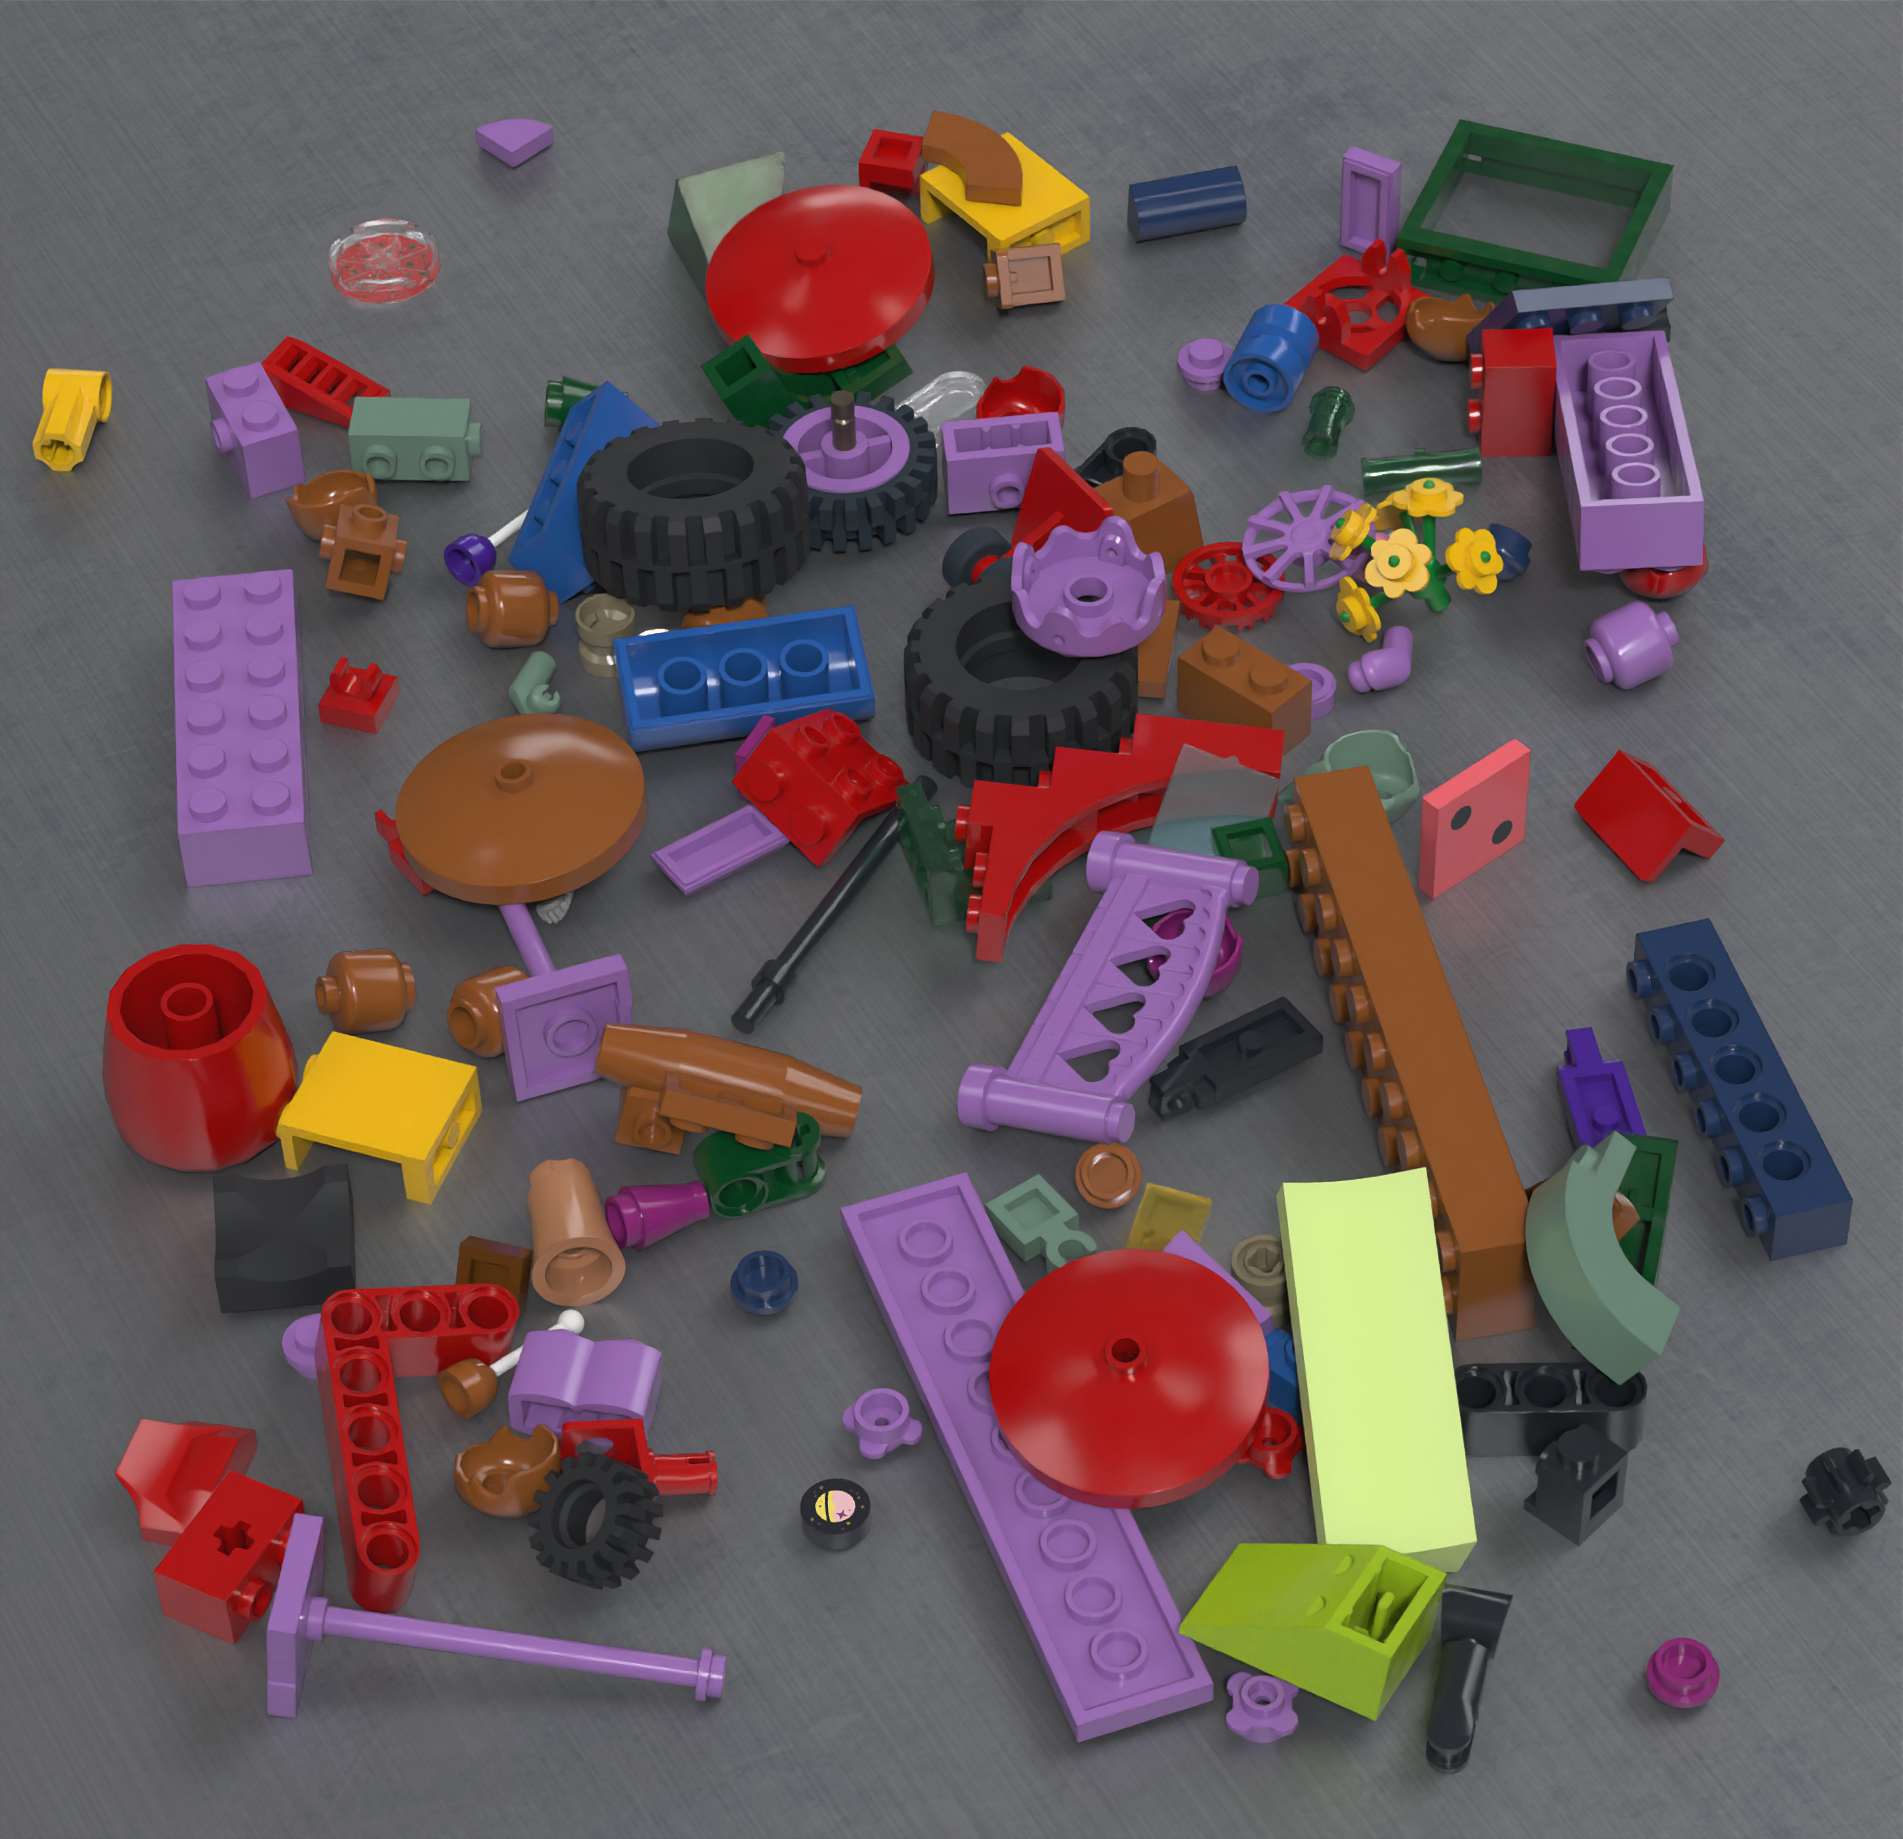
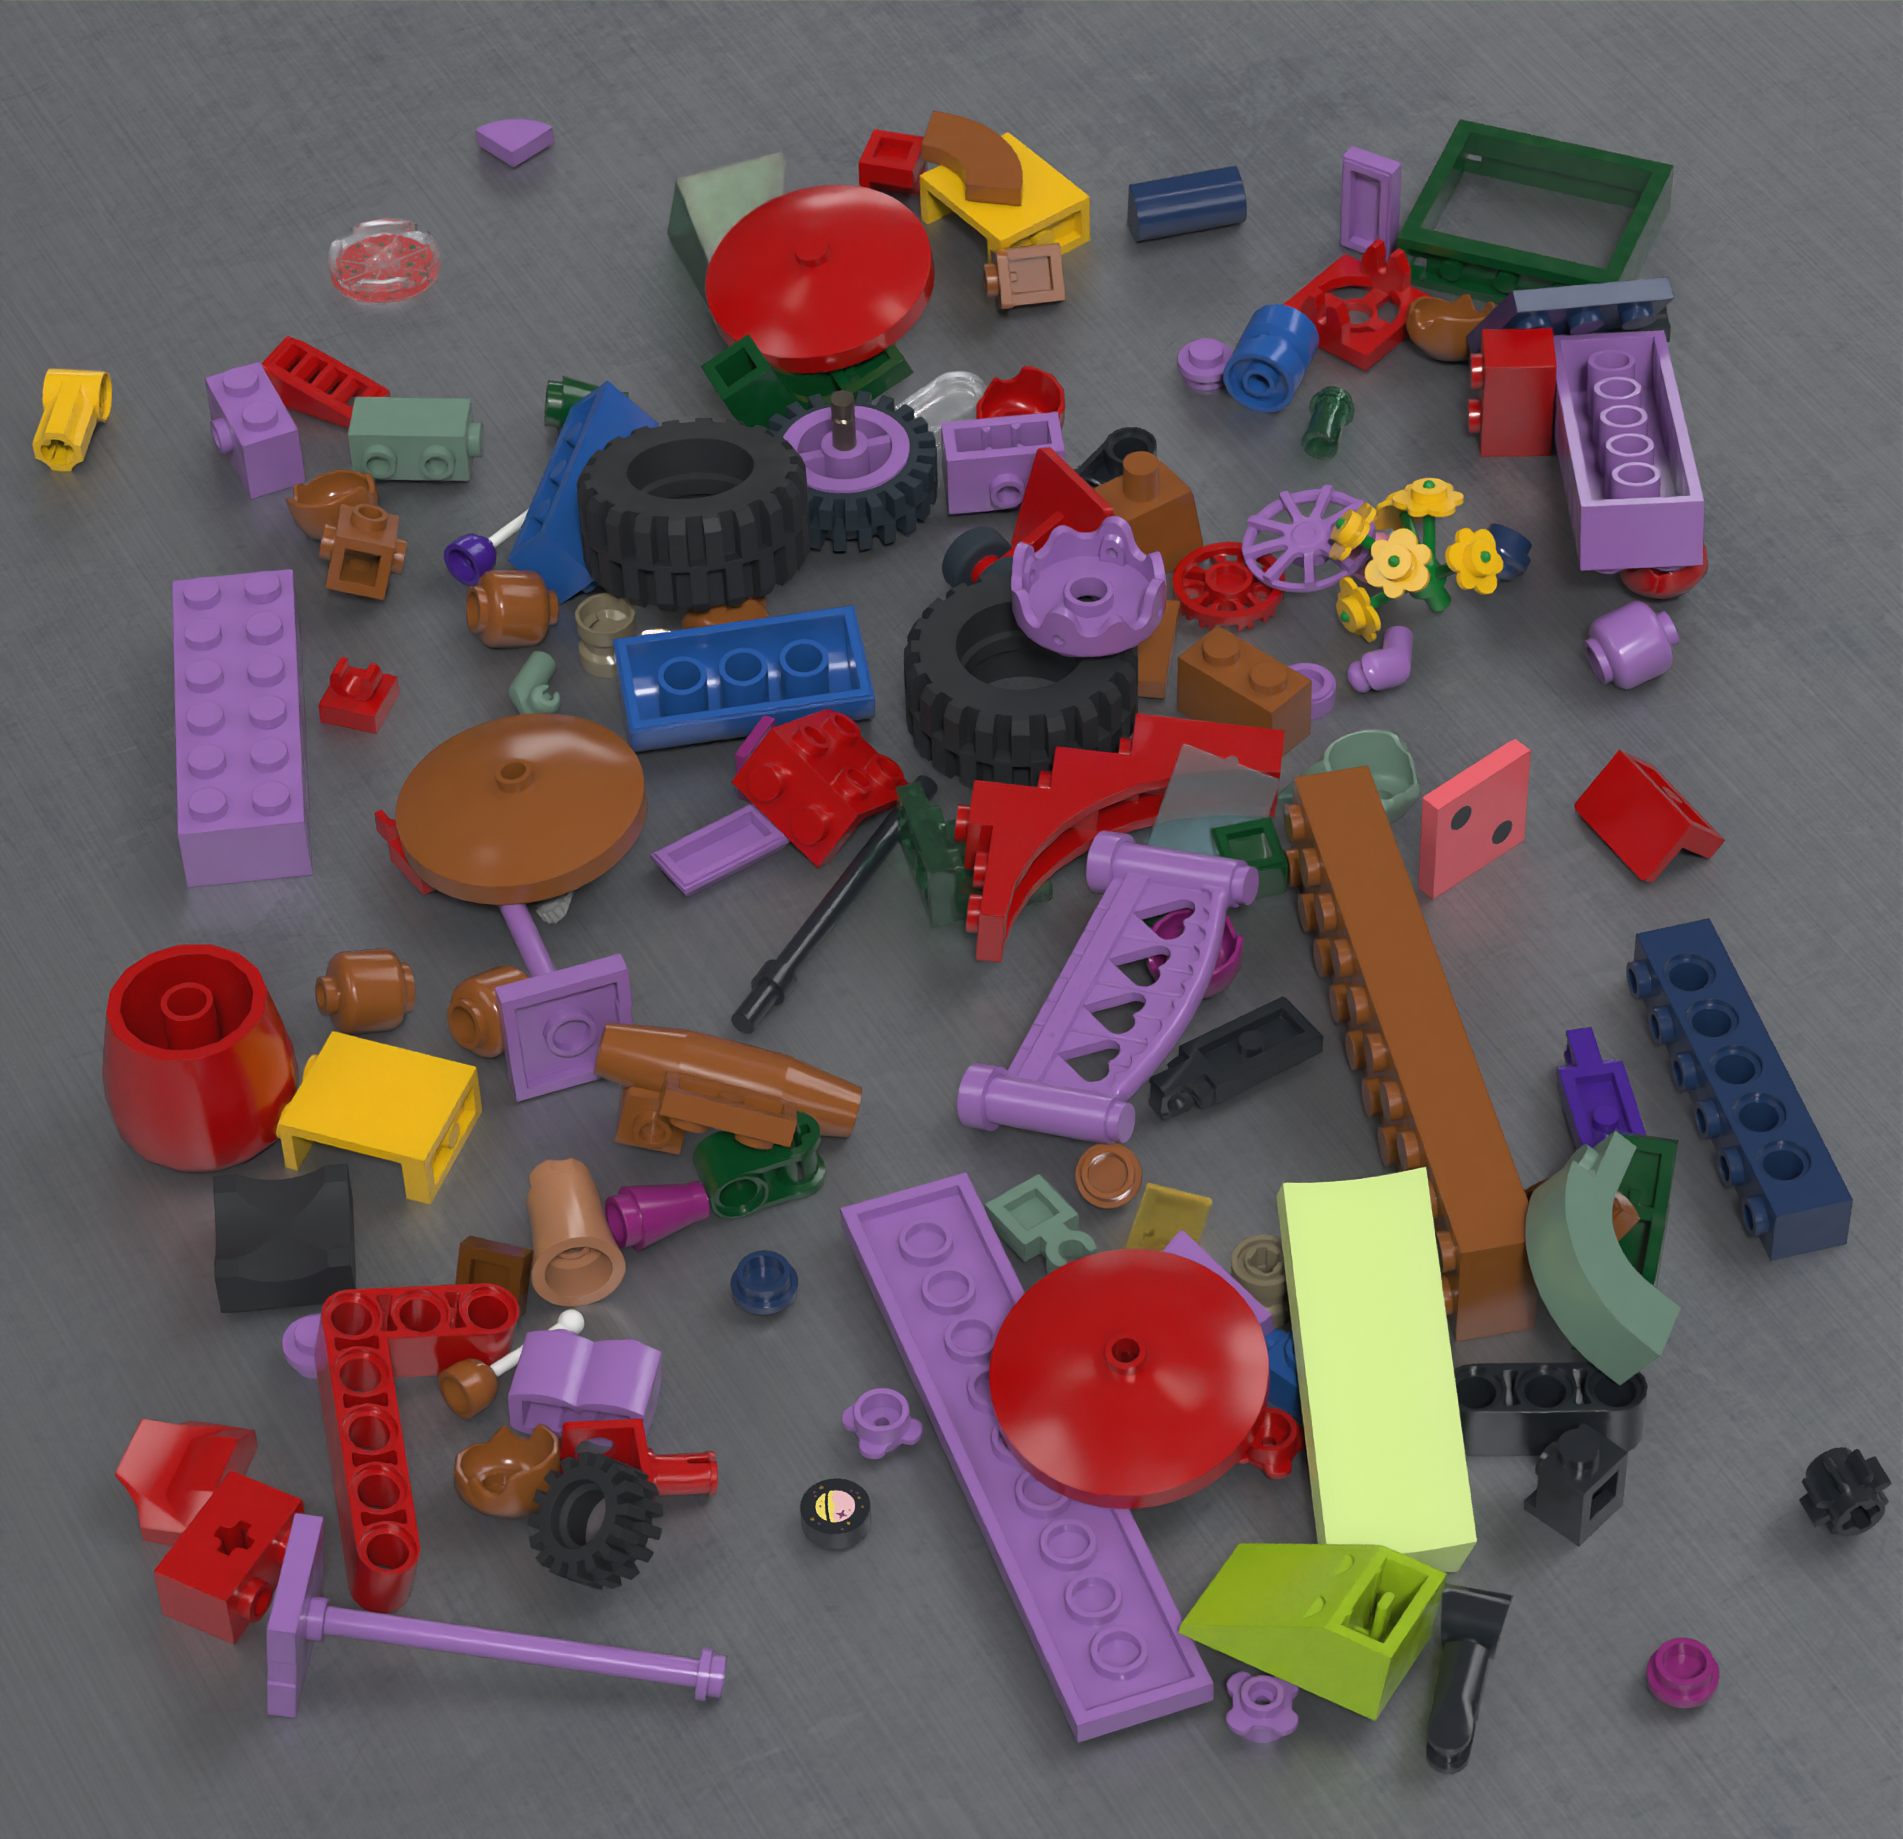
clear green pin [1361,446,1483,496] -> none

